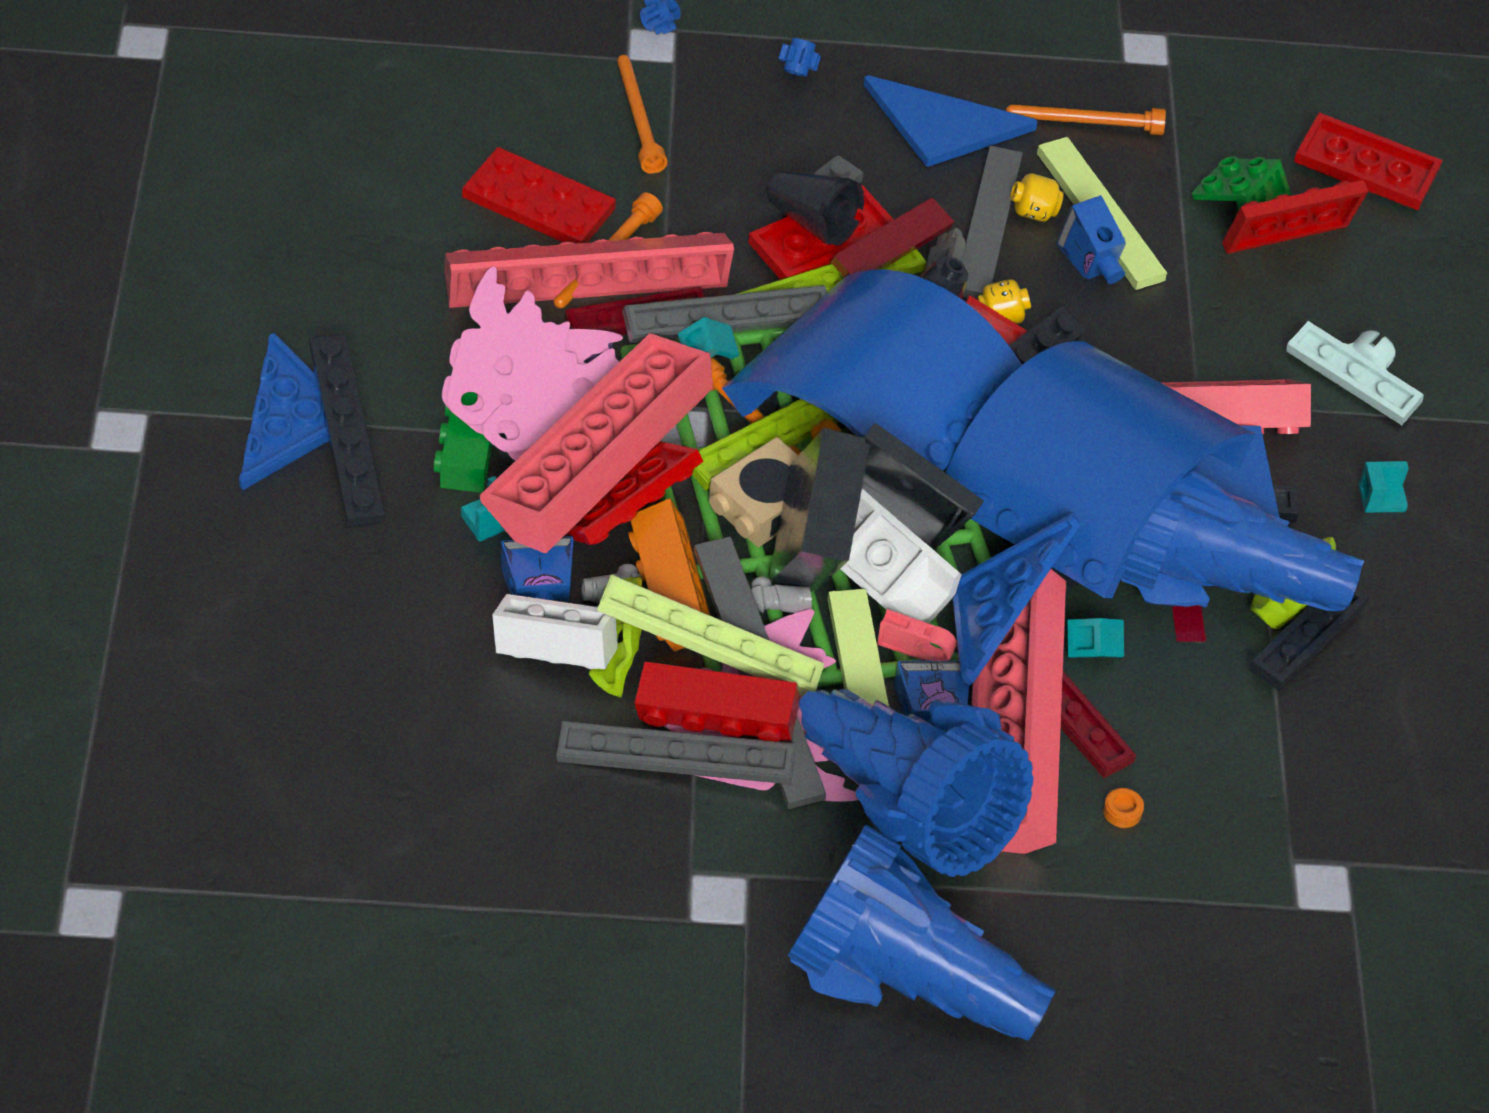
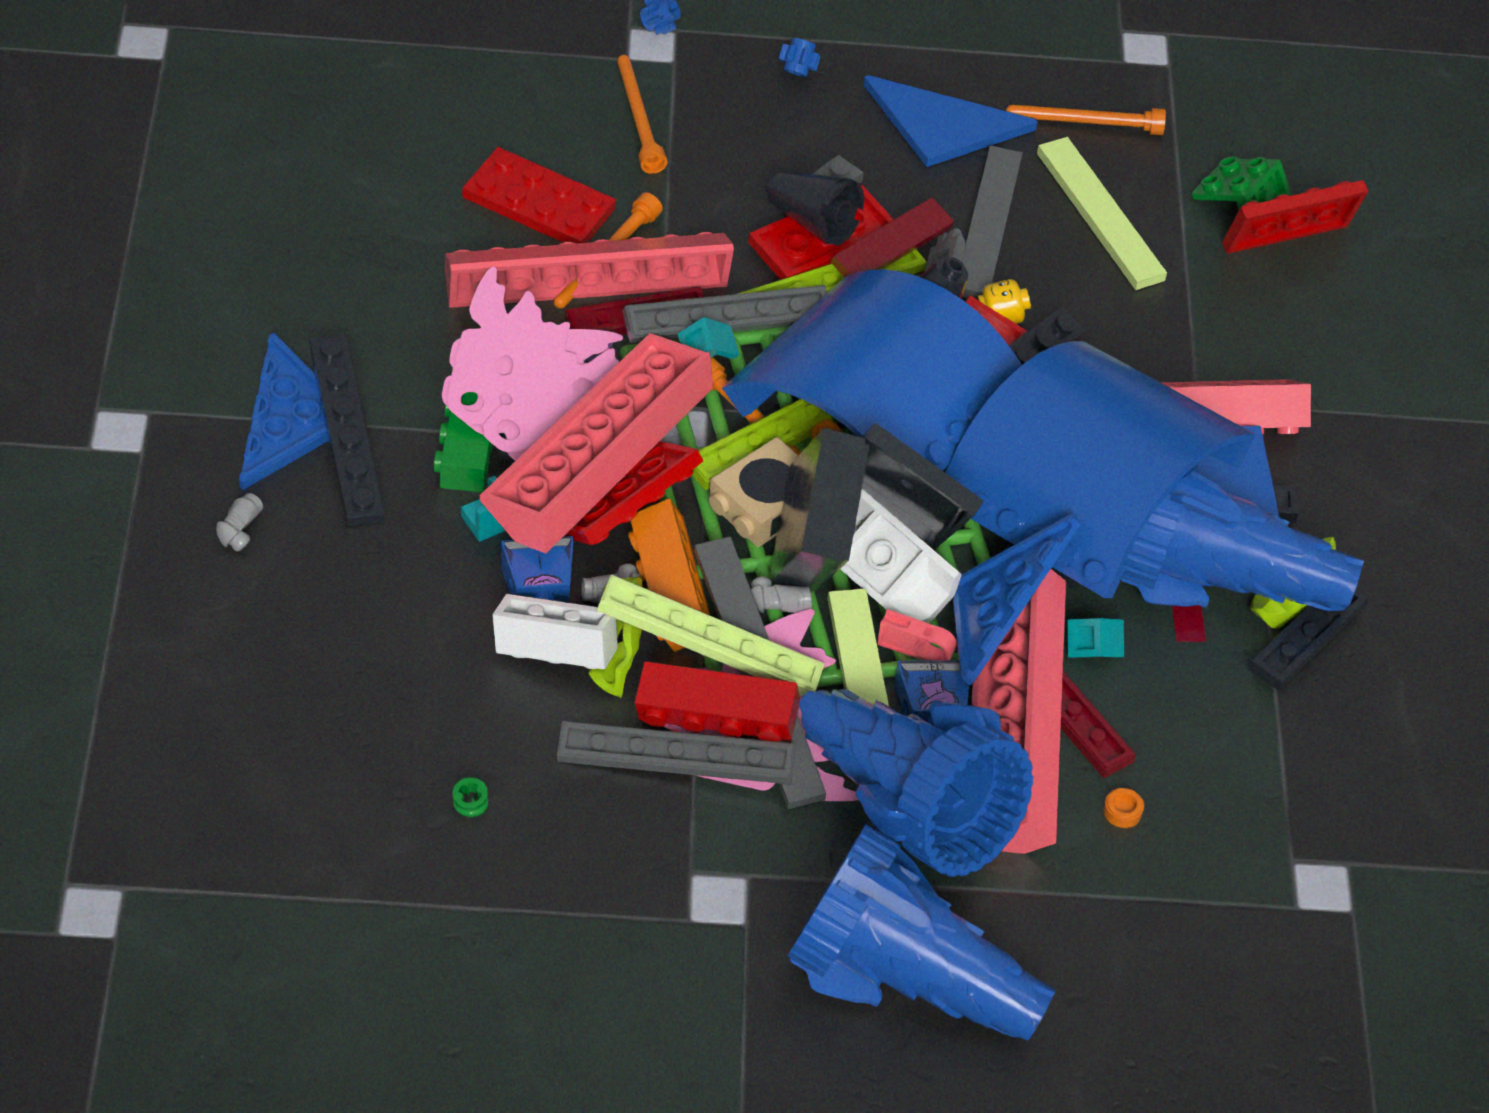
yellow head [1010,173,1063,222] -> none
blue torso [1057,195,1126,284] -> none
light aqua plate [1286,321,1424,425] -> none
red plate [1294,113,1443,210] -> none
teal panel [1358,461,1409,513] -> none
none -> light grey arm [216,493,263,551]
none -> green bush [452,777,489,817]

